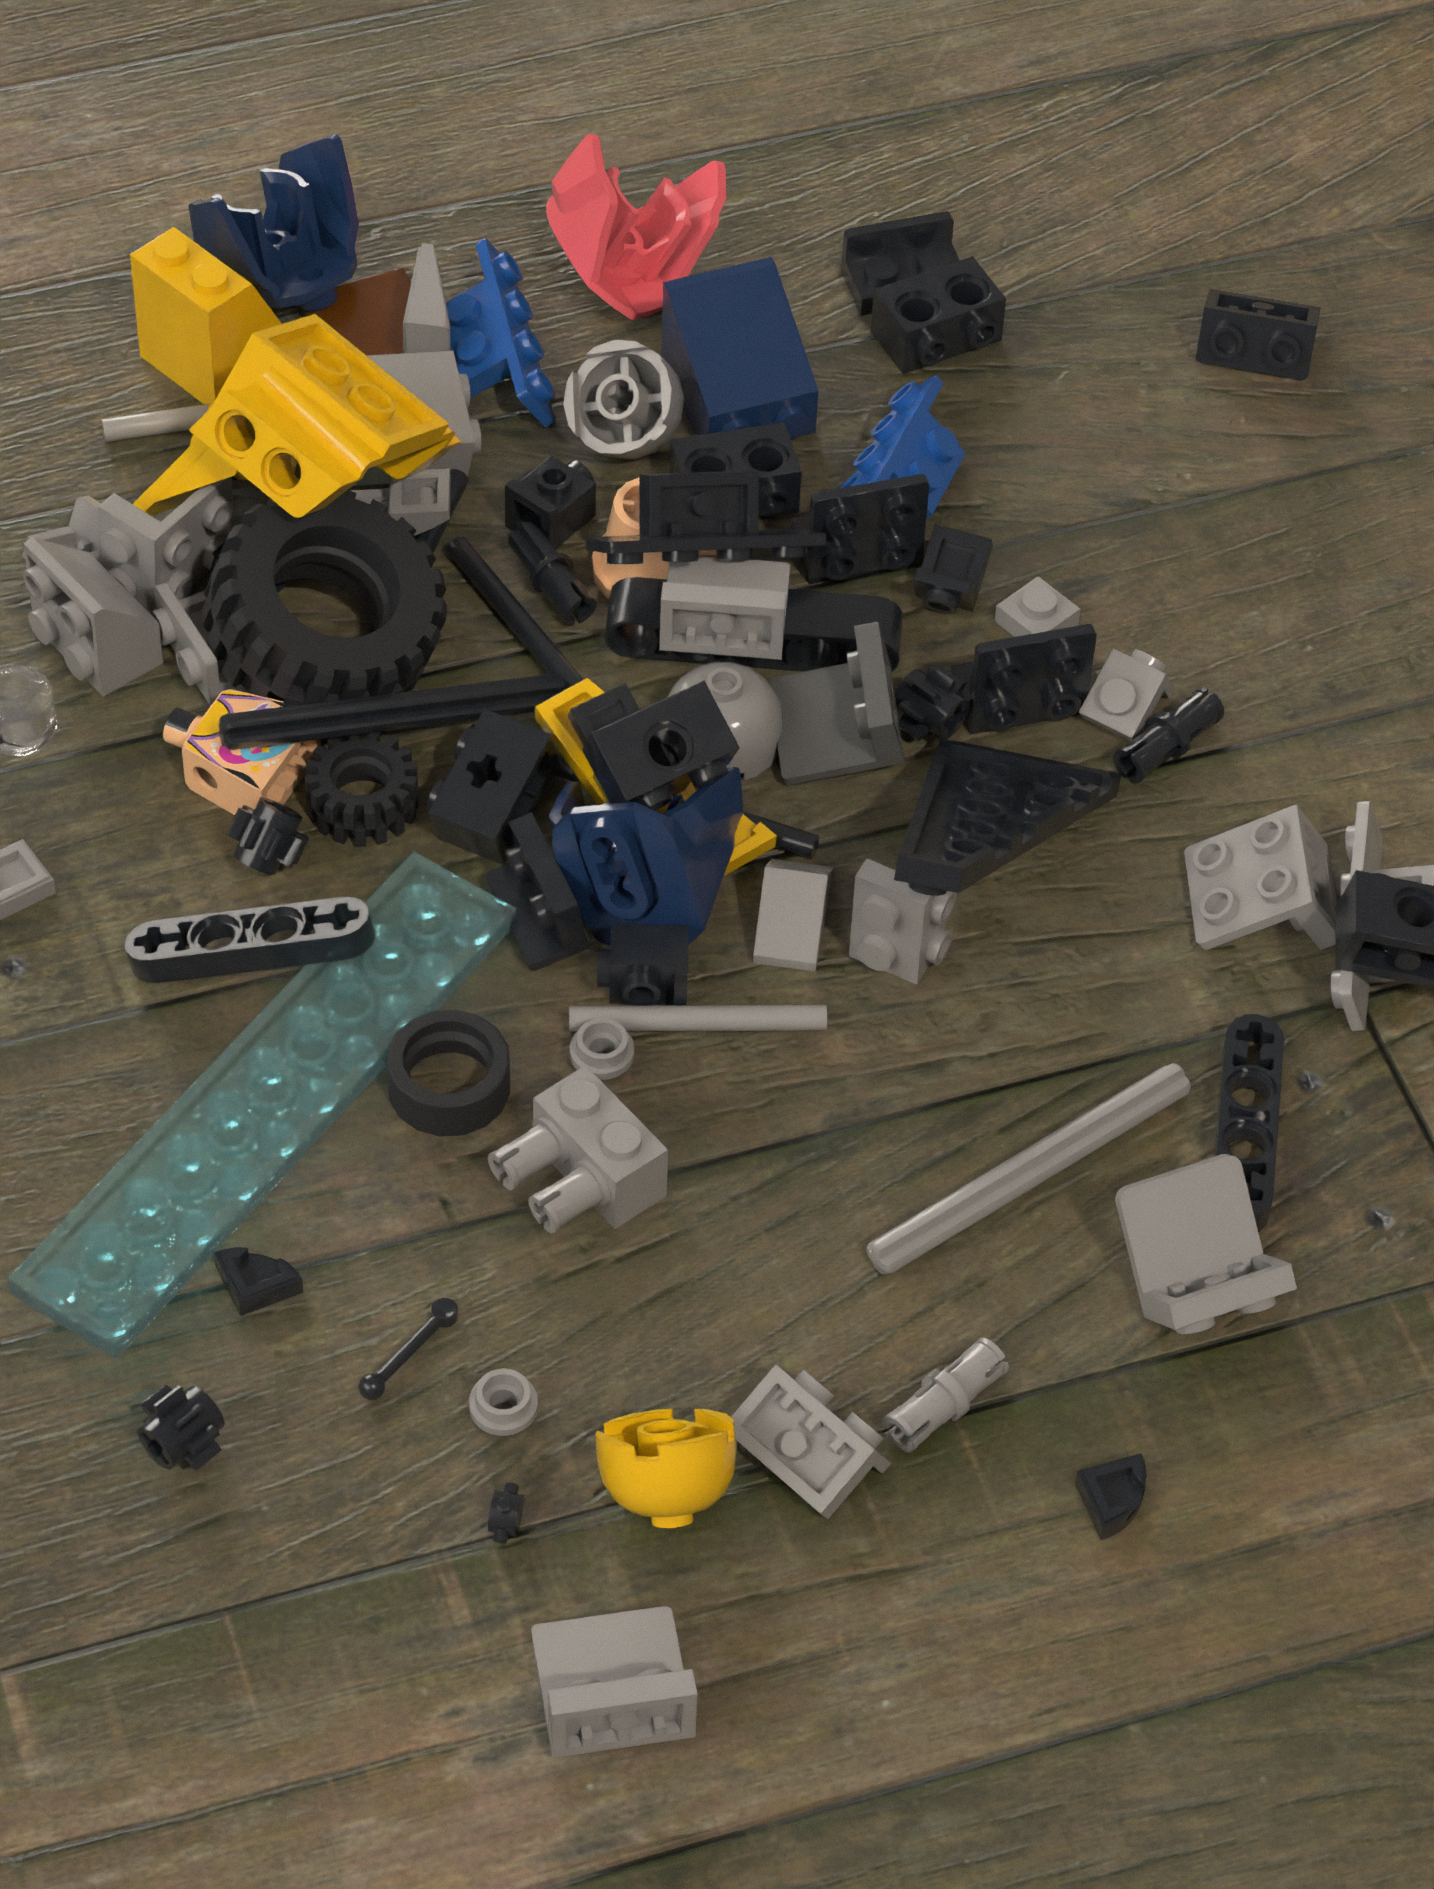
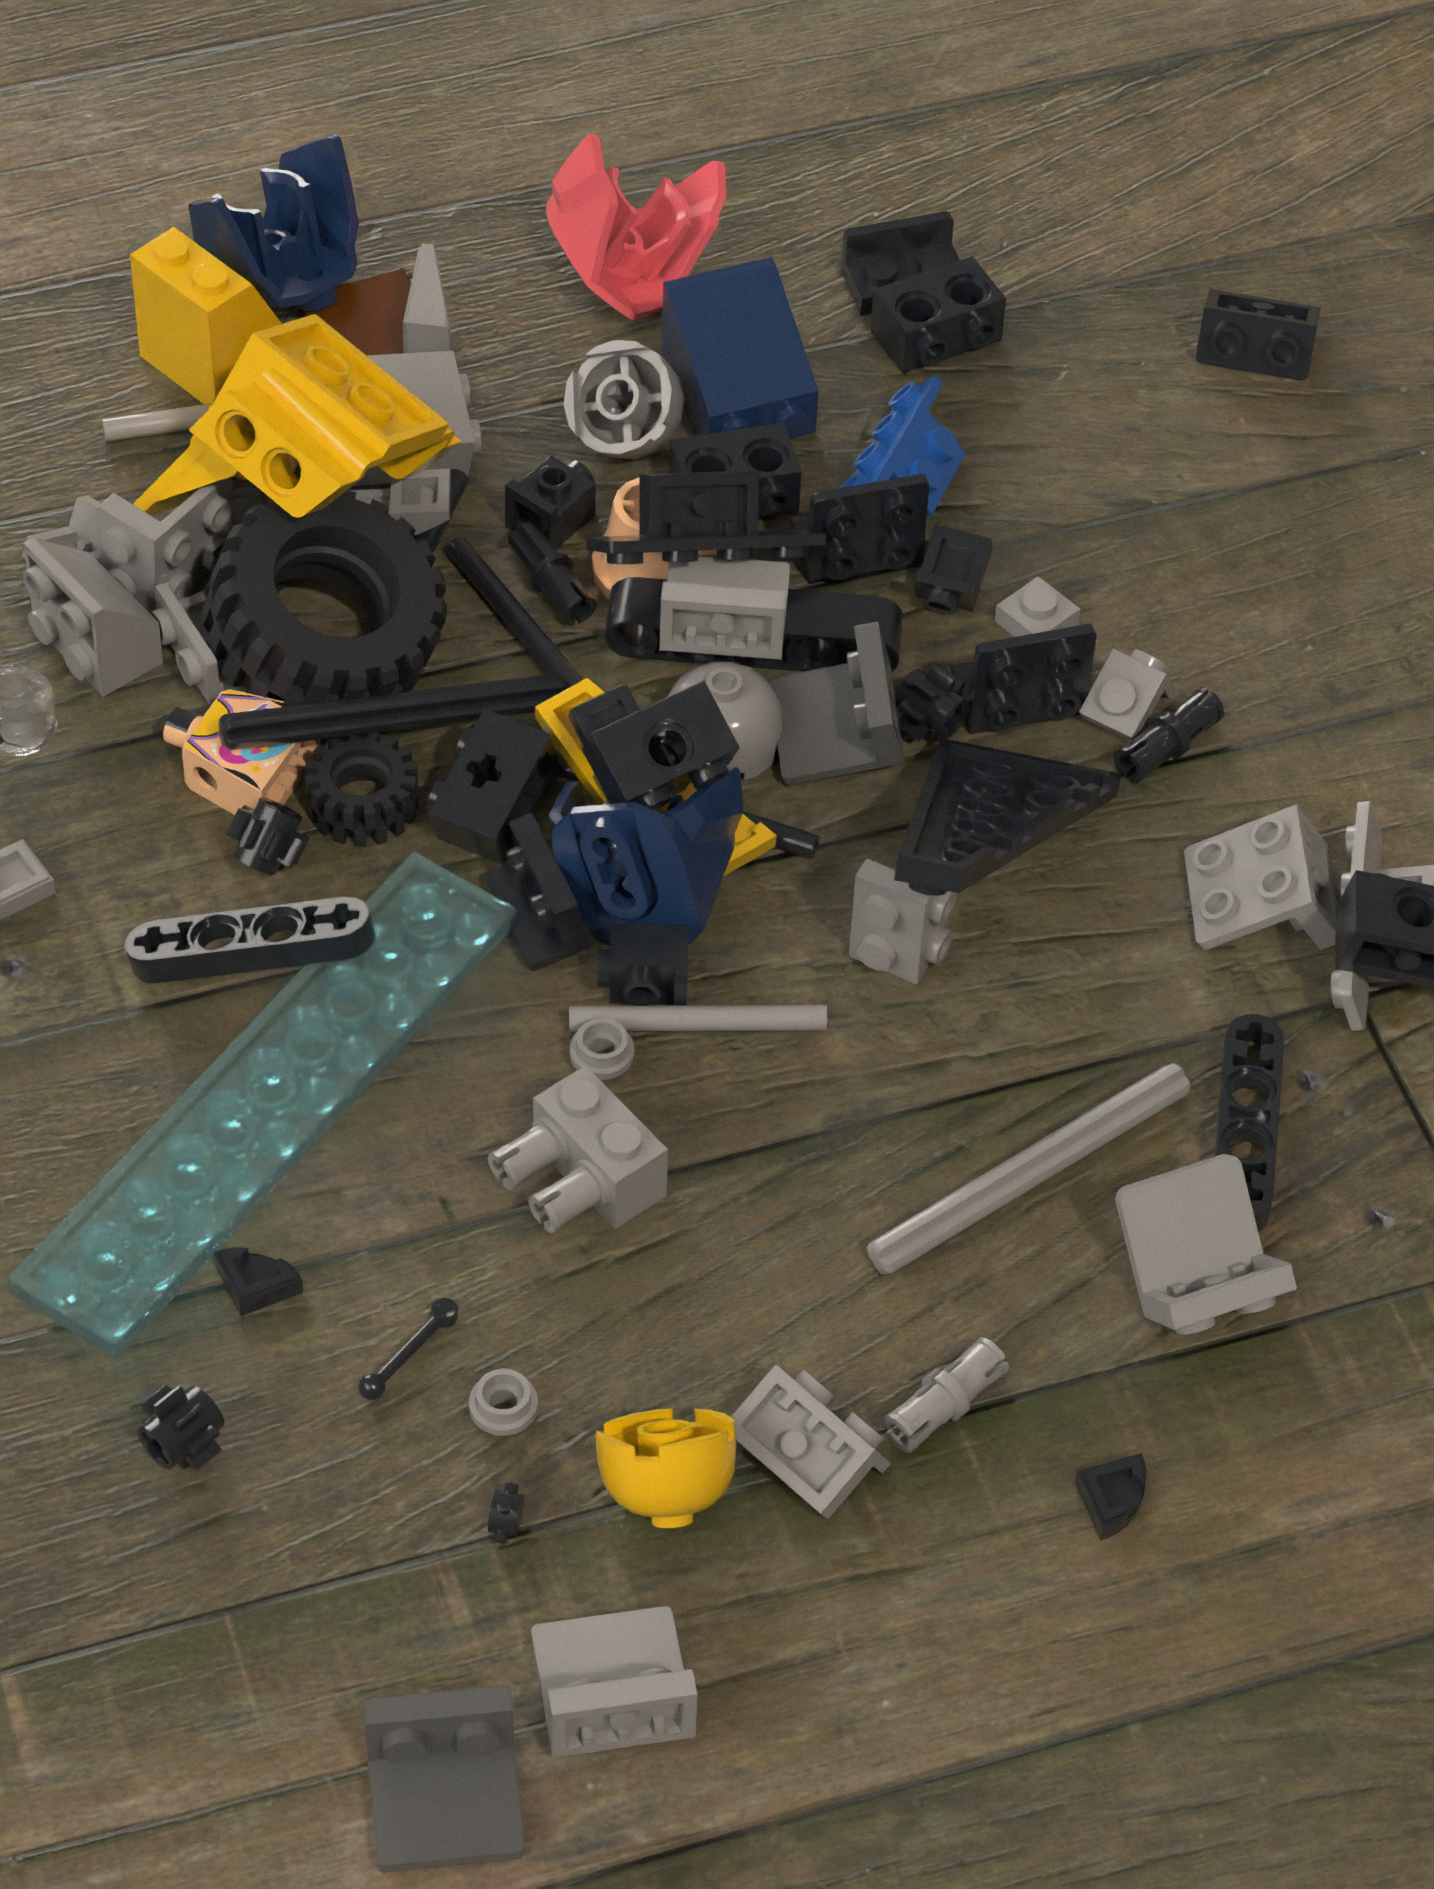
black tyre [387,1010,510,1137] -> none
blue bracket [446,238,556,427] -> none
light grey slope [753,859,834,972] -> none
none -> dark grey bracket [364,1685,525,1873]

